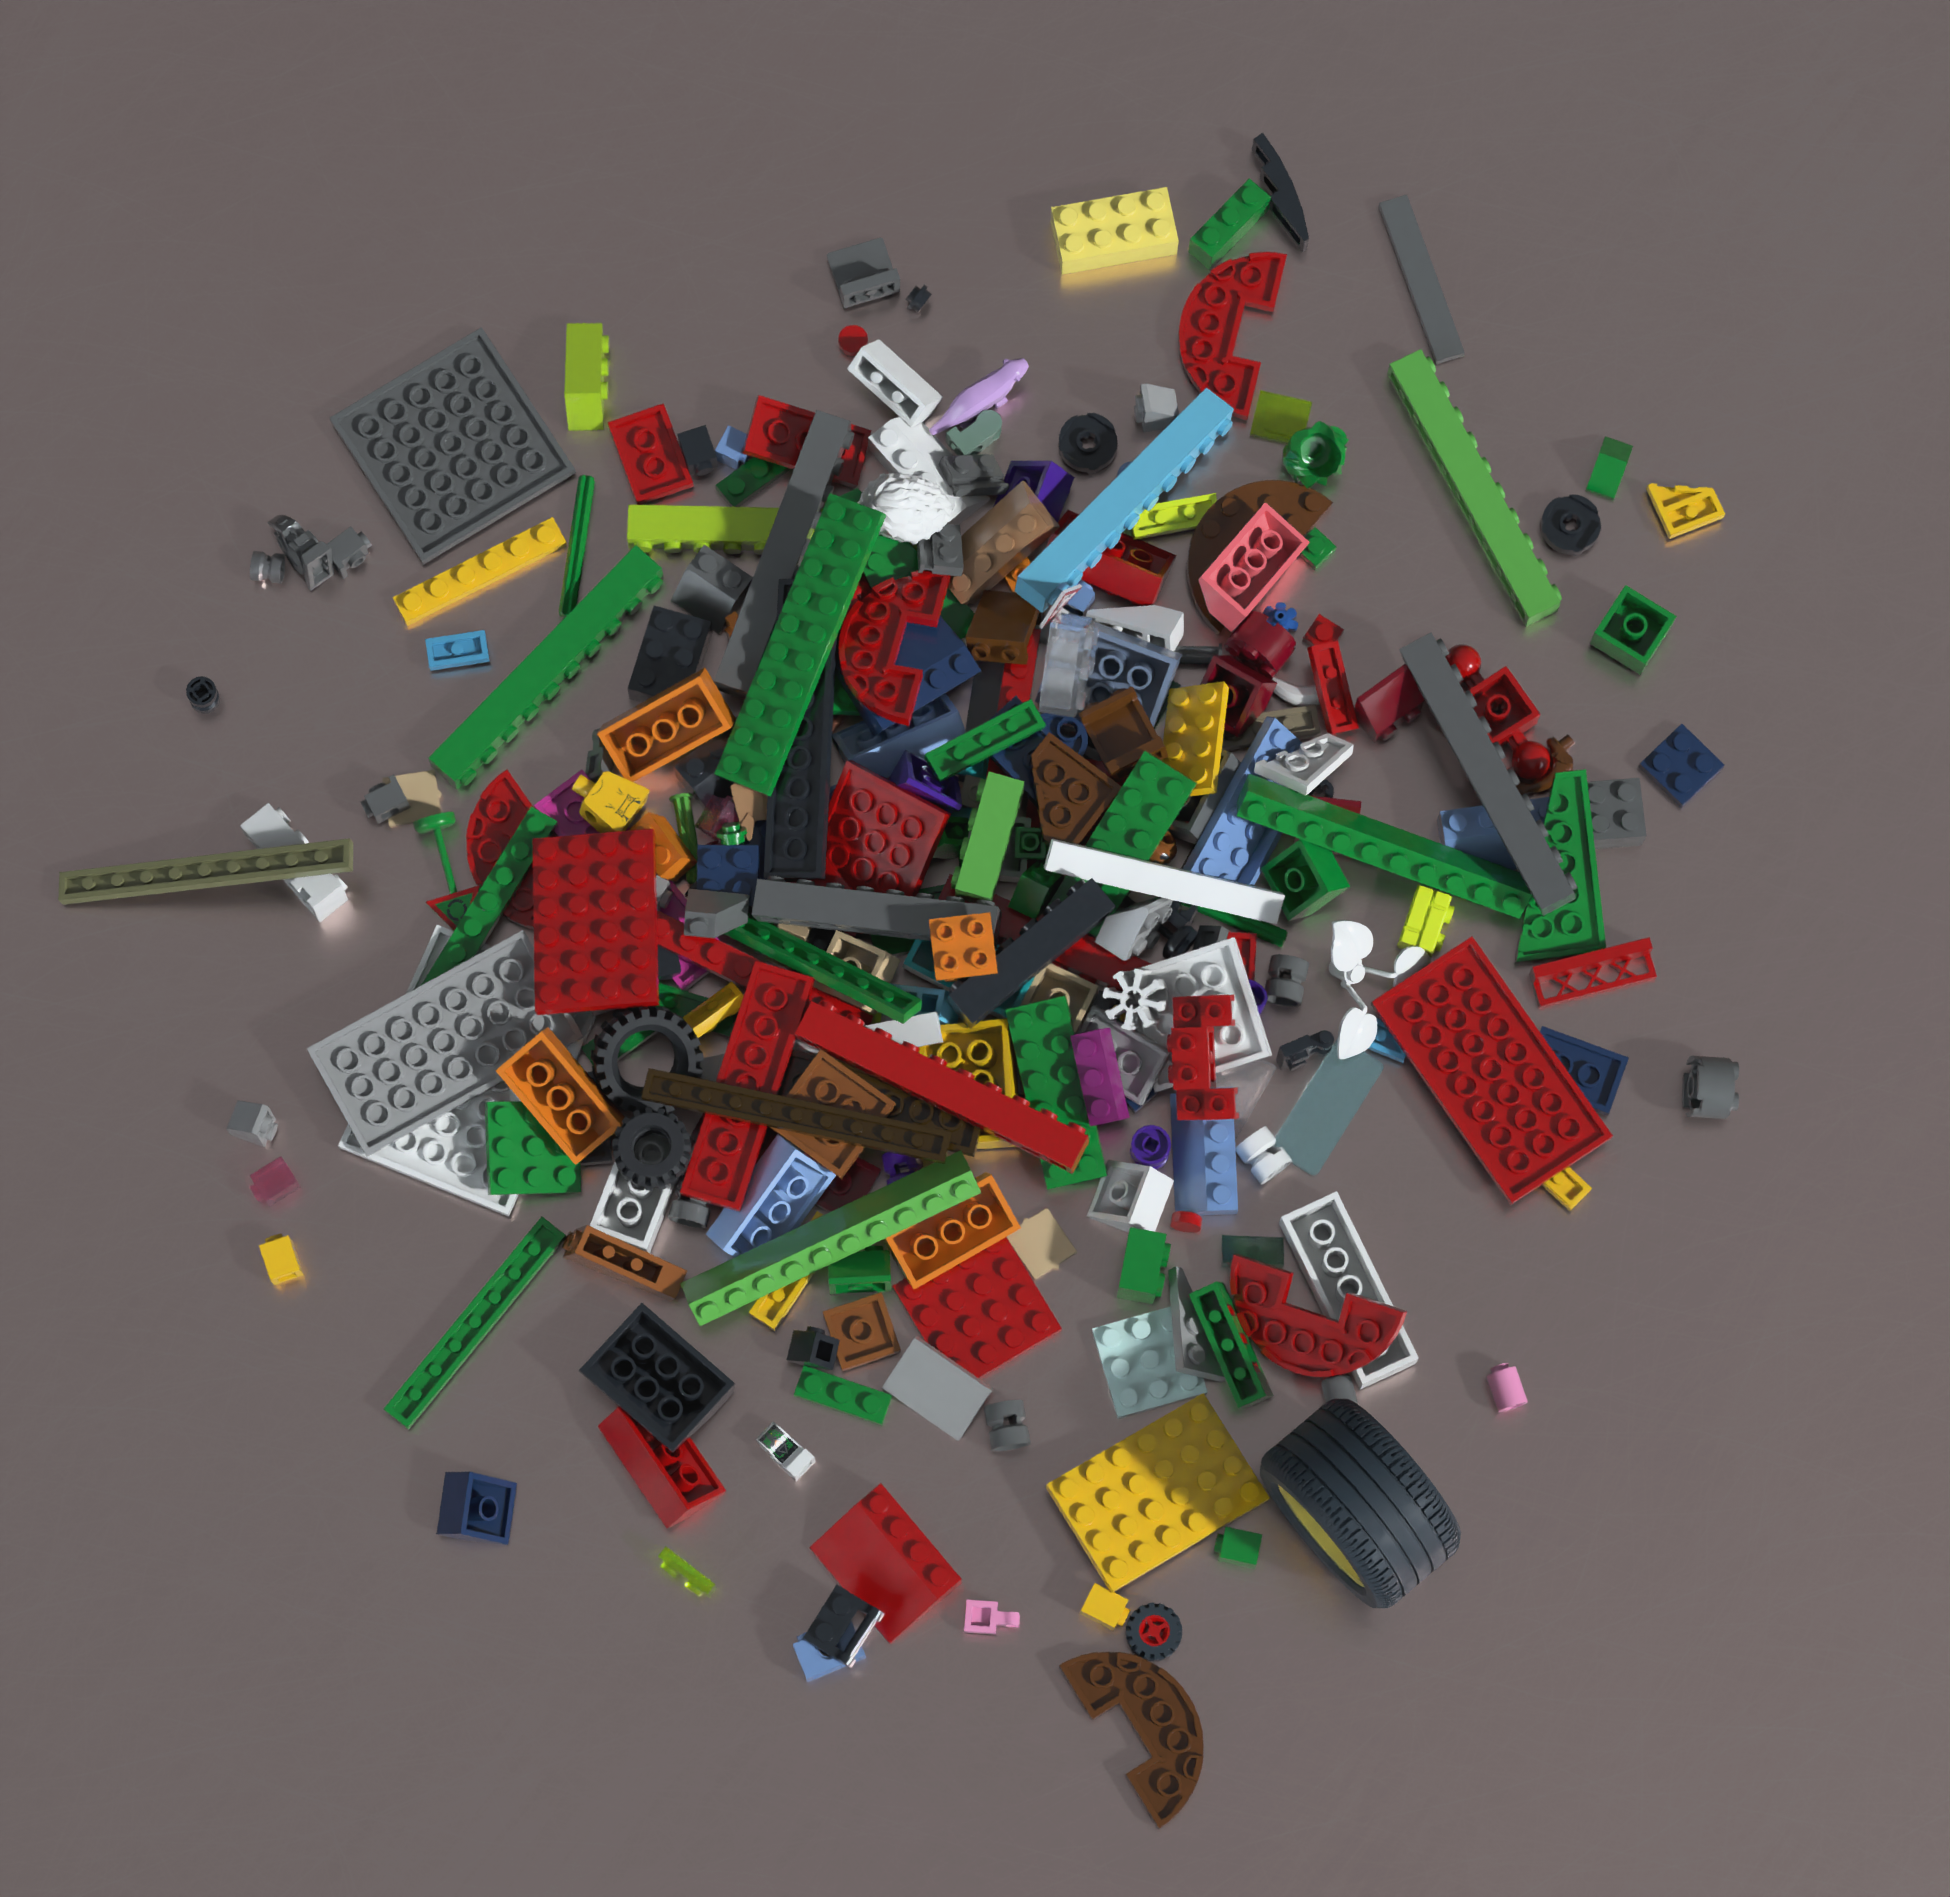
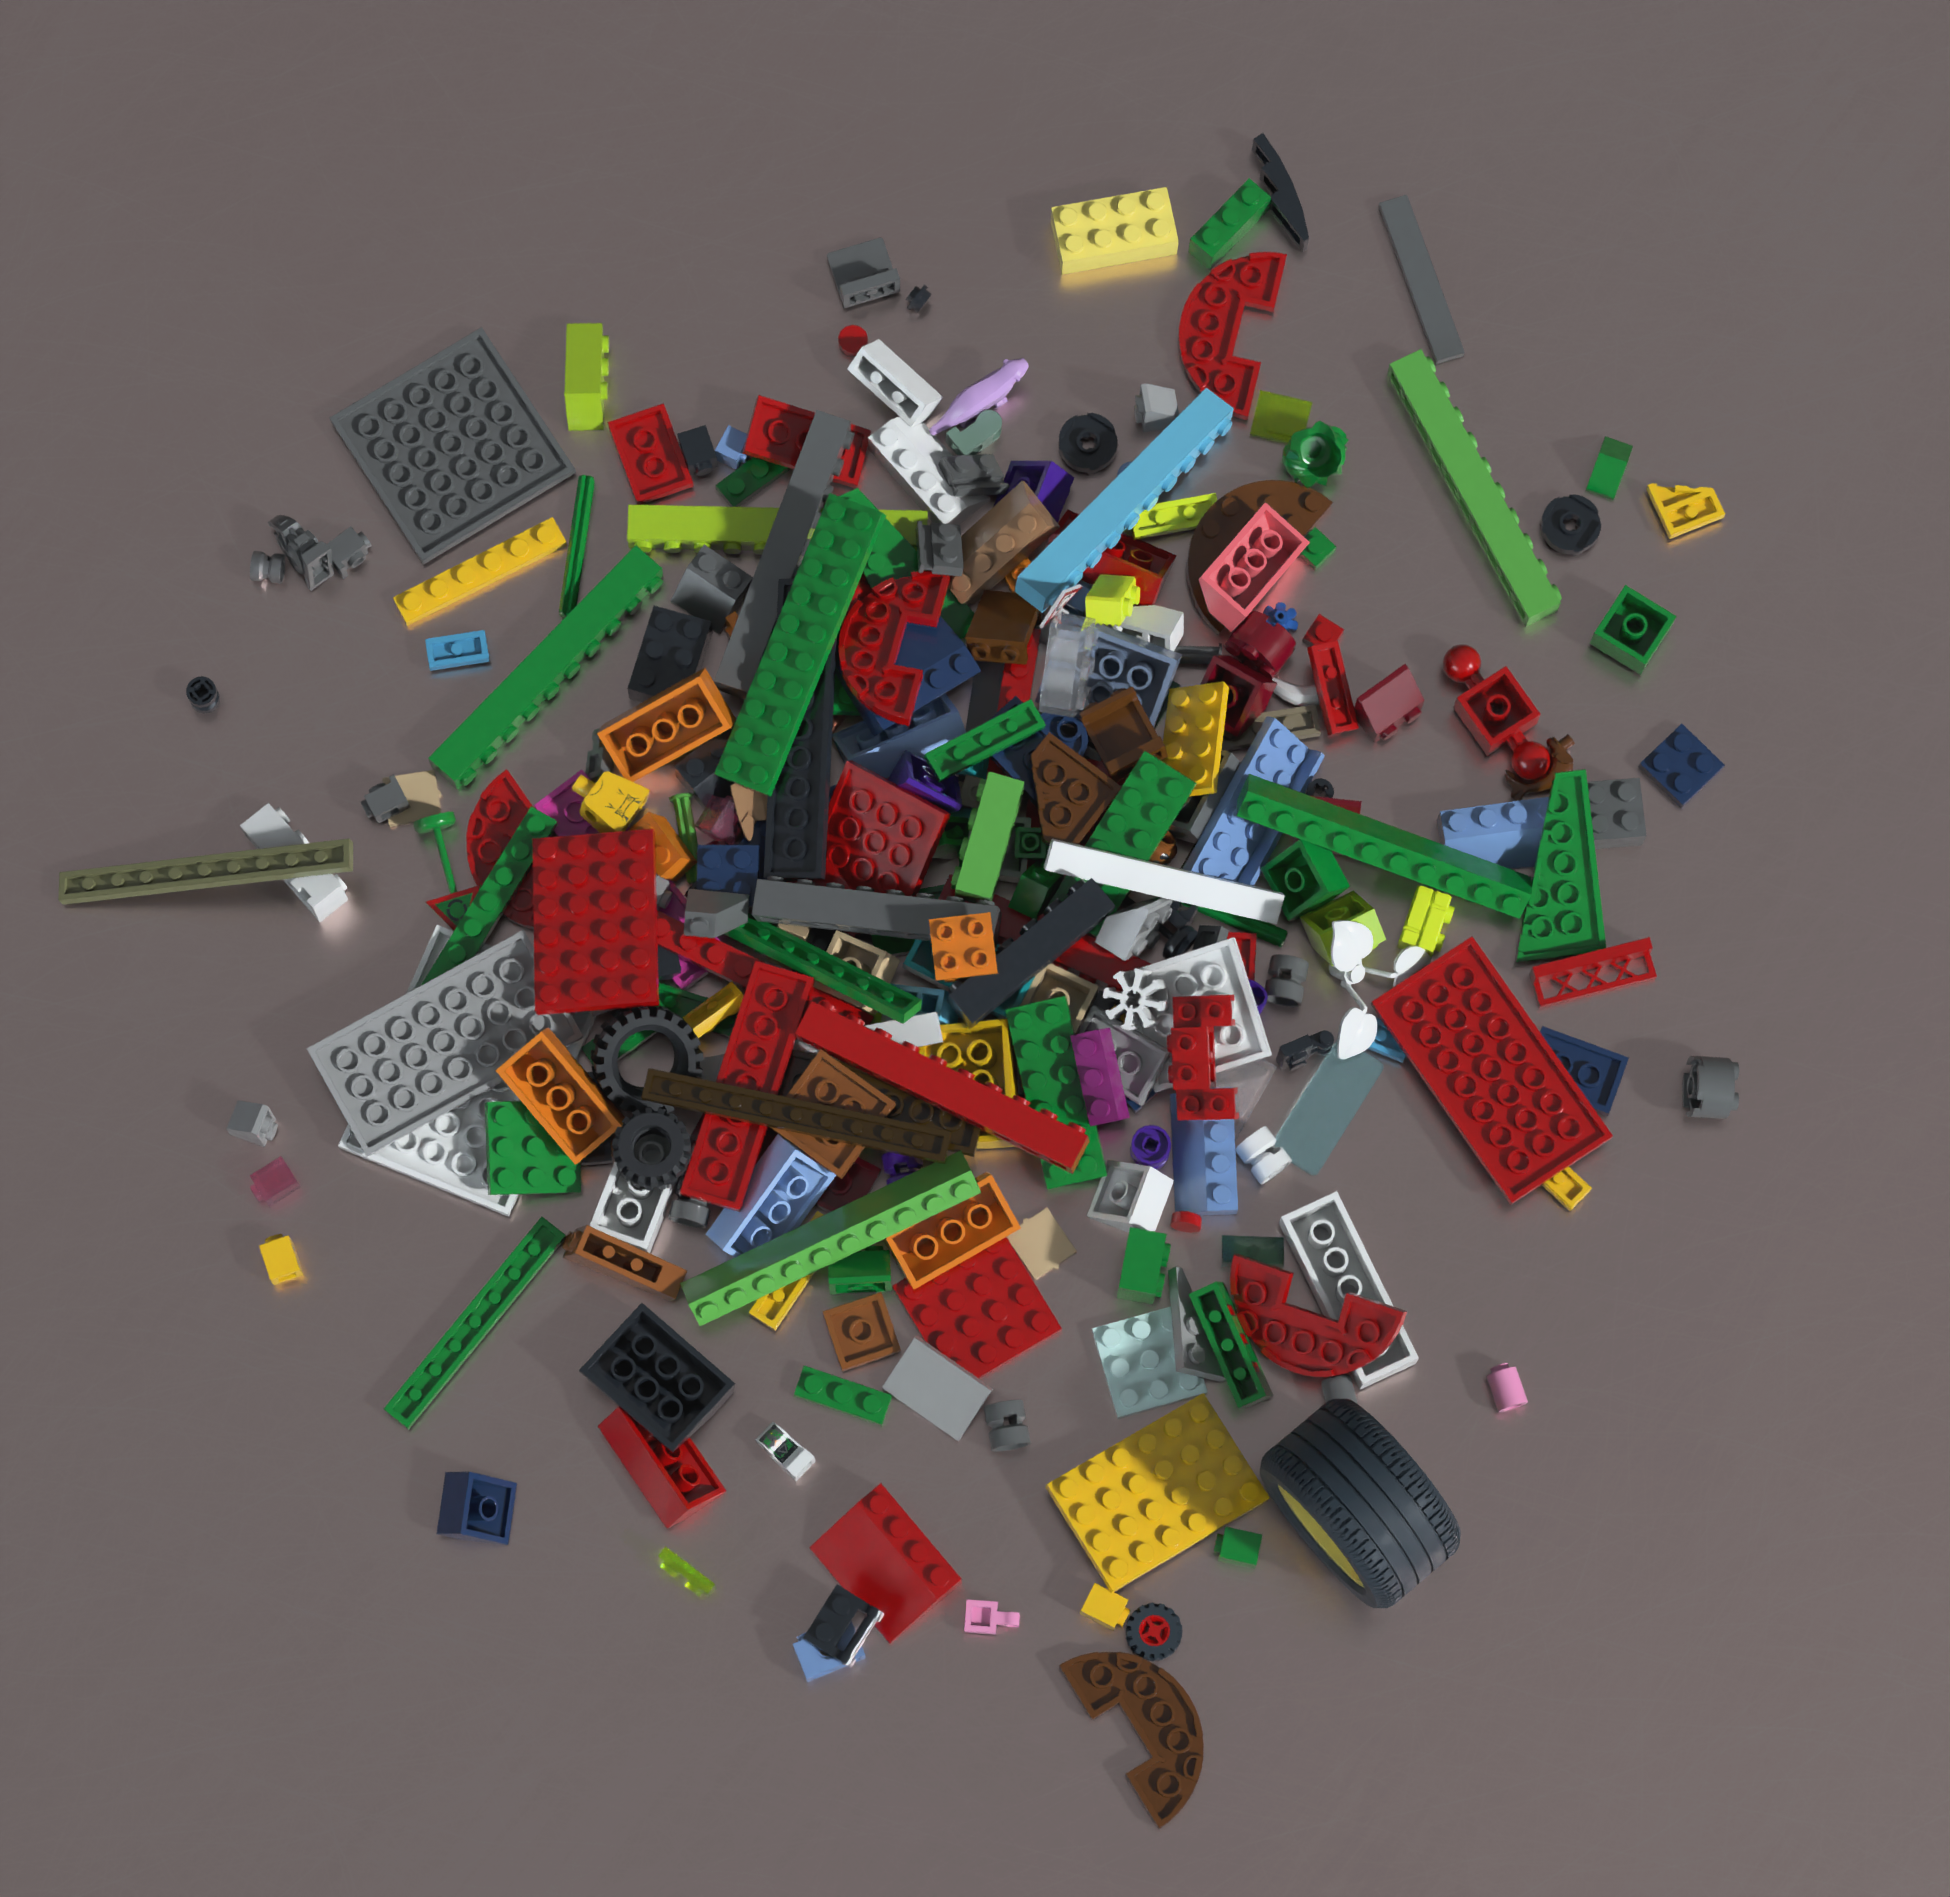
green plate [716,822,747,845] -> none
black brick [787,1326,840,1370] -> none
white hair [858,473,952,545] -> none
white wing [1254,733,1354,795] -> none
dark grey brick [1399,632,1578,916] -> none
none -> neon yellow brick [1085,574,1140,627]
none -> lime brick [1300,890,1386,966]

